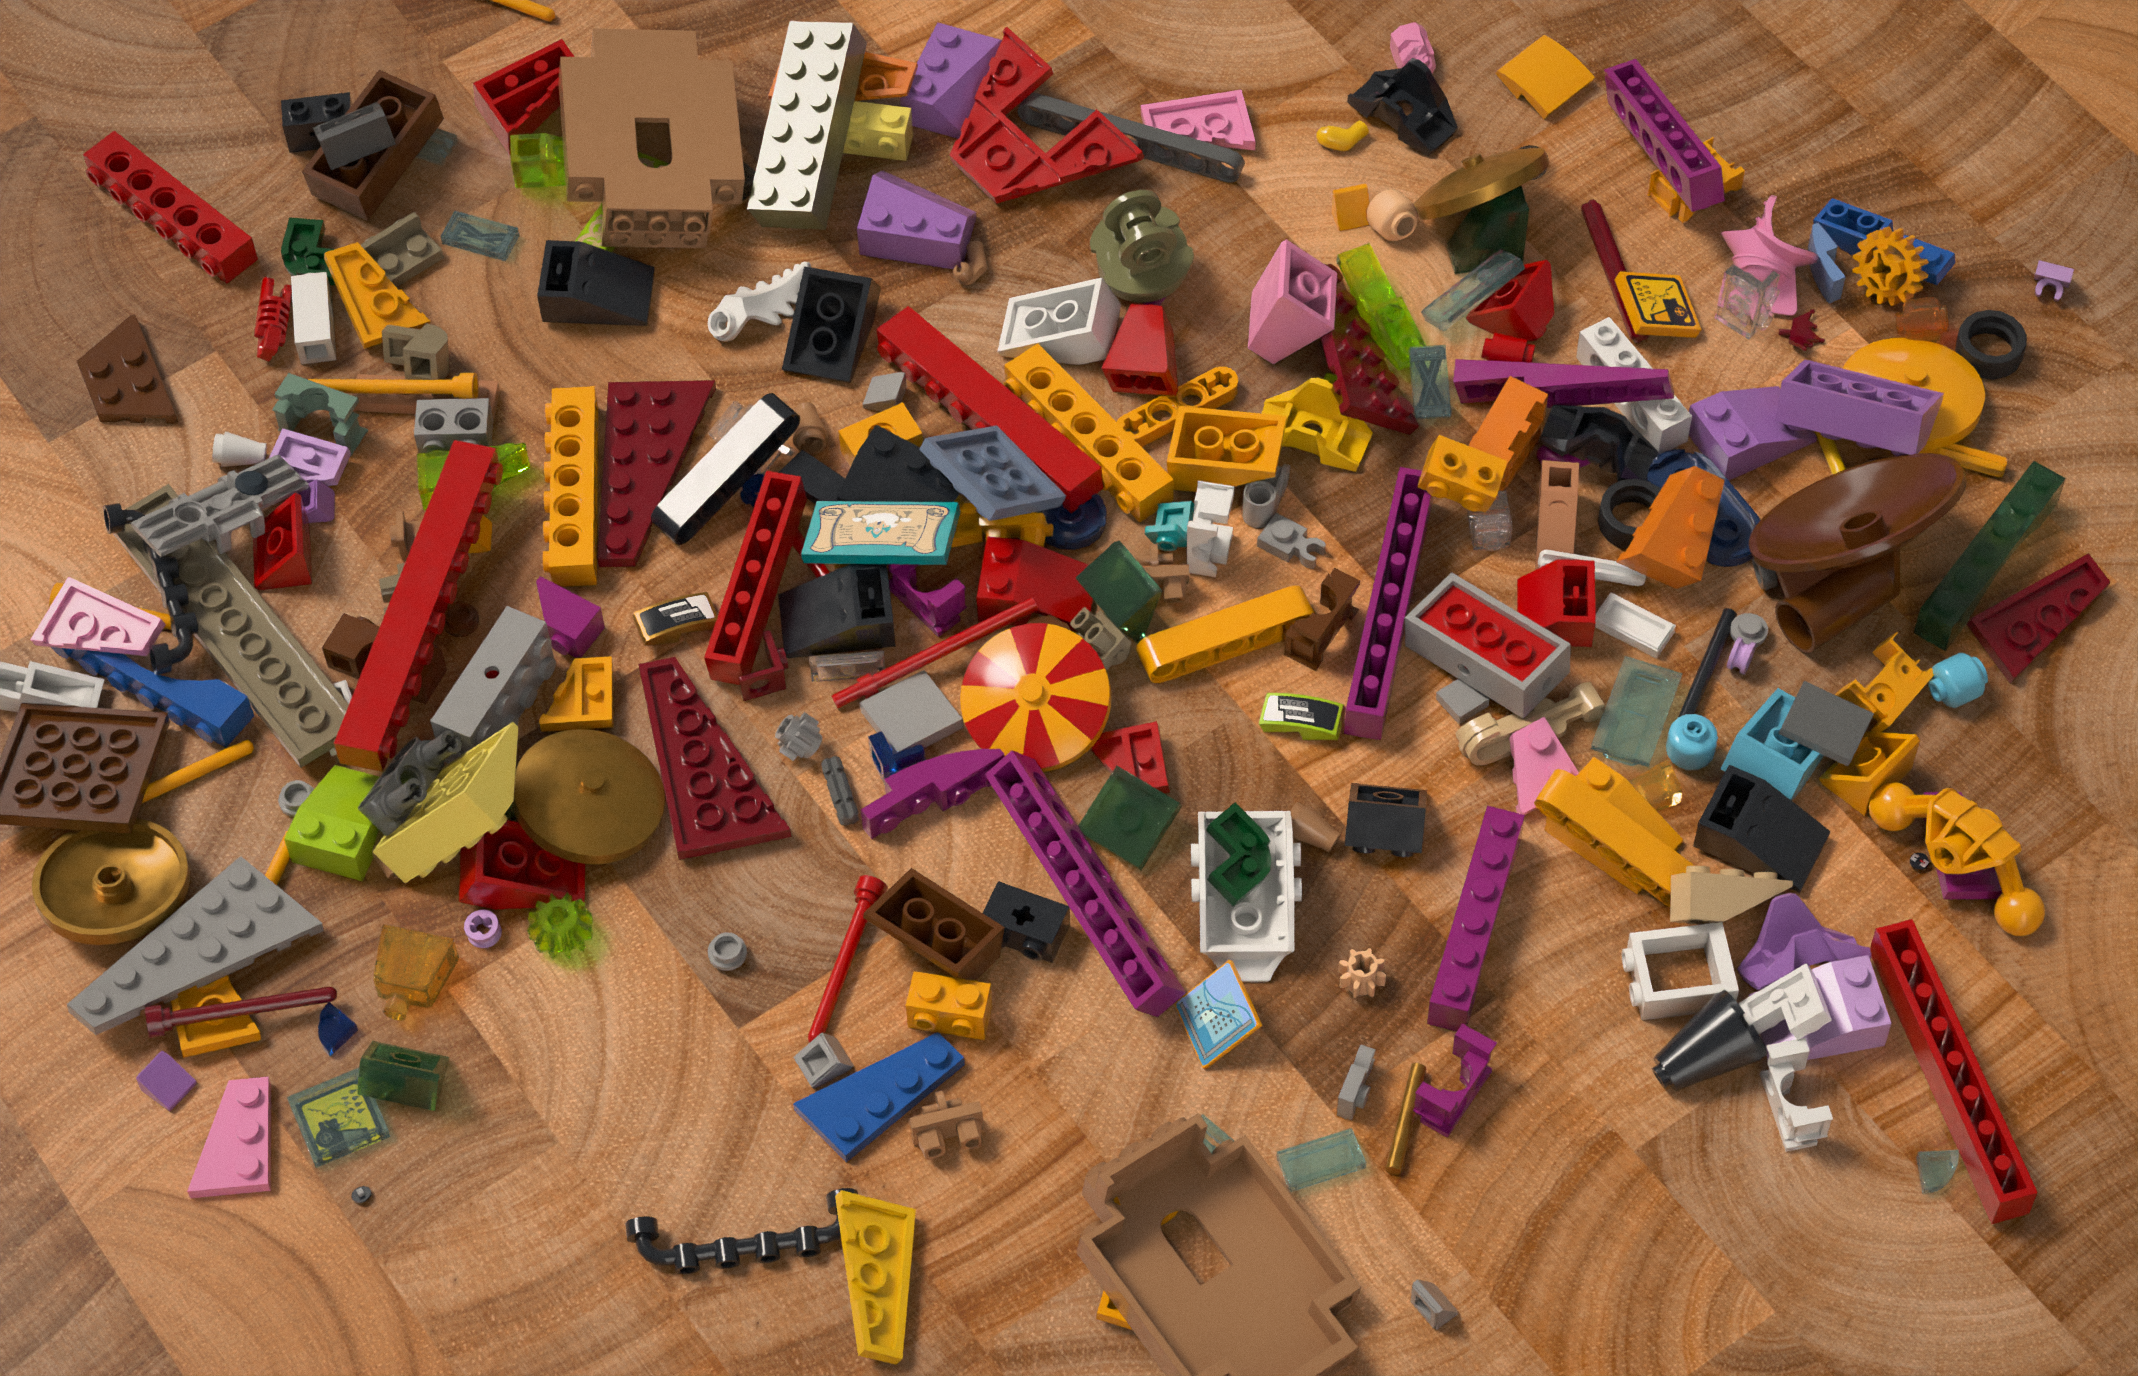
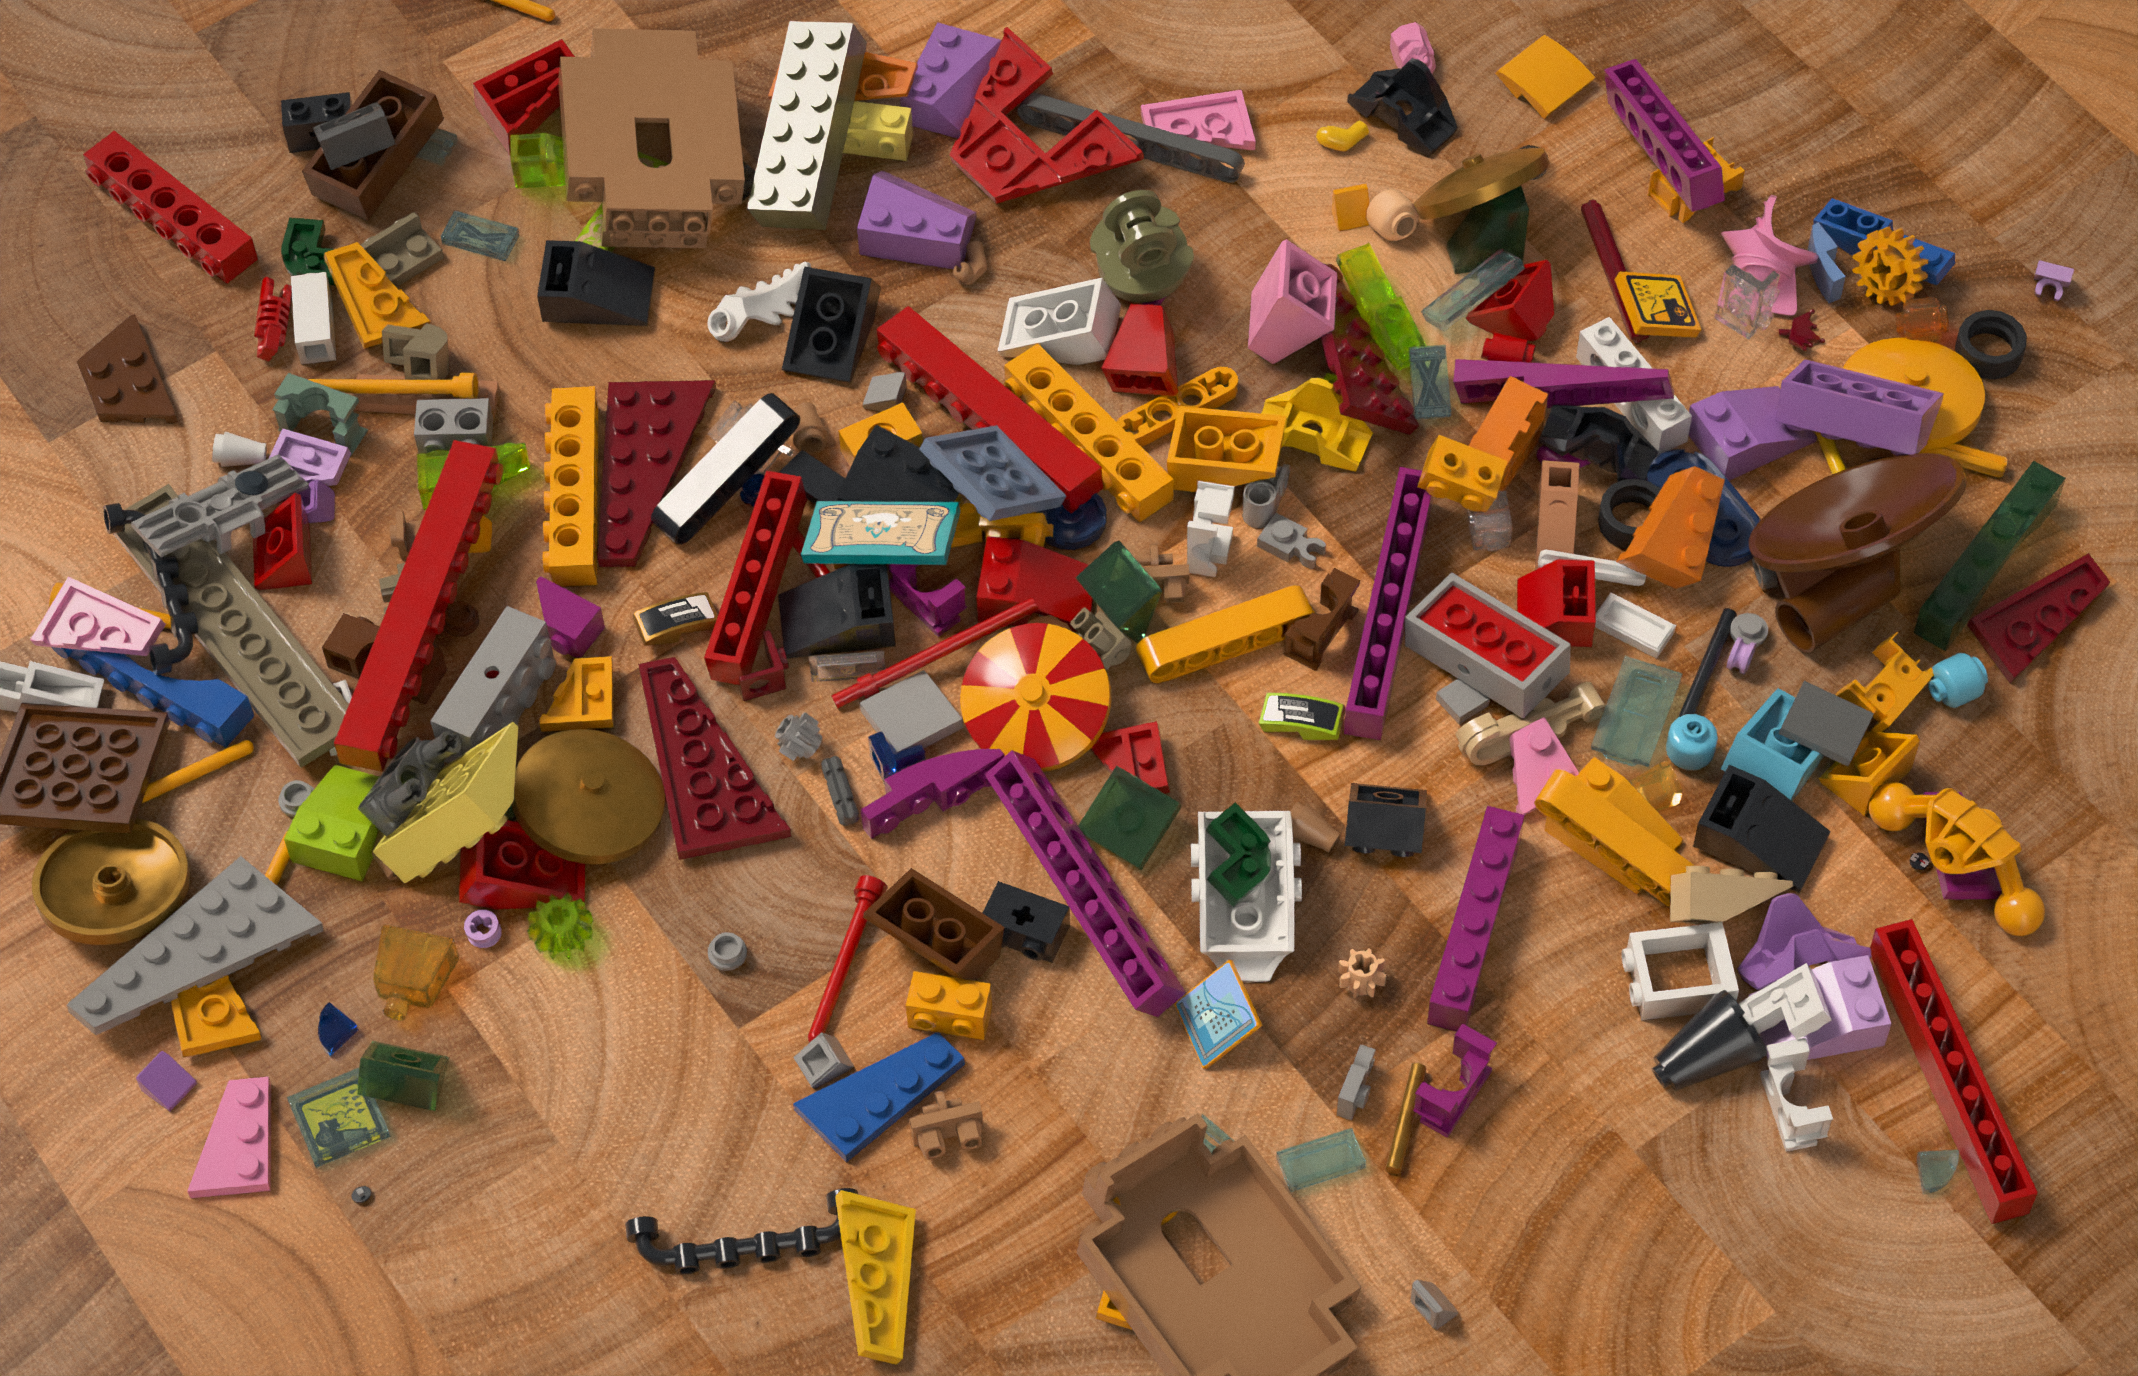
dark red piece [145,986,337,1038] -> none
teal bracket [1144,501,1194,551] -> none

